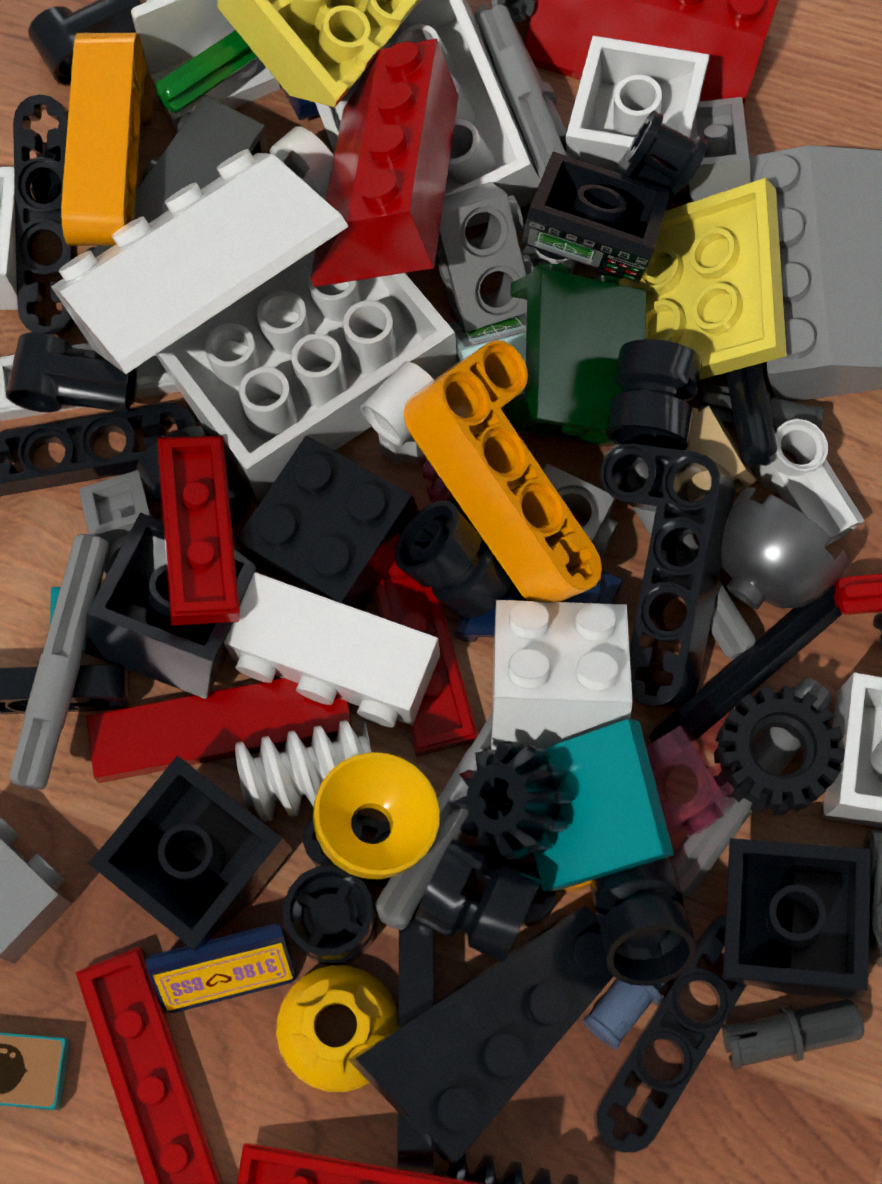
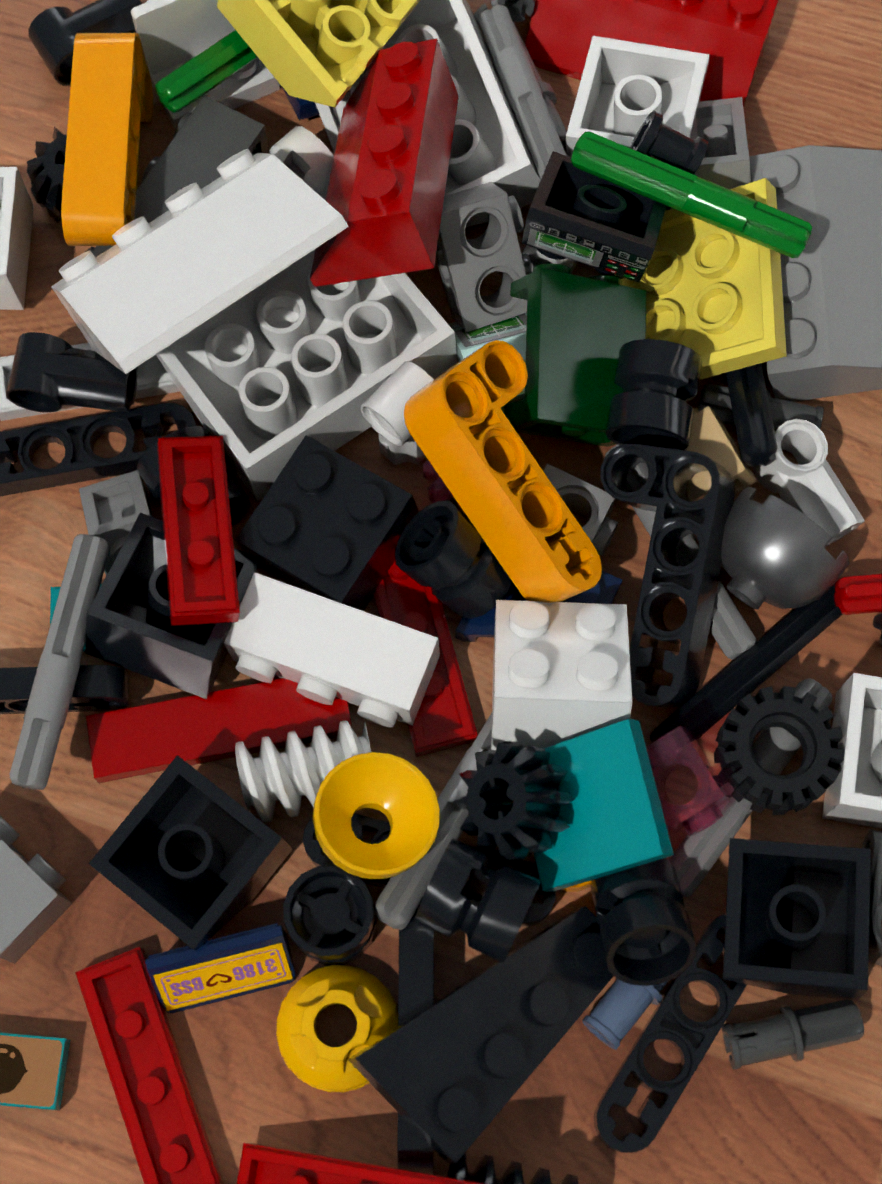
black beam [13,94,78,336] -> none
none -> green axle [571,131,812,259]

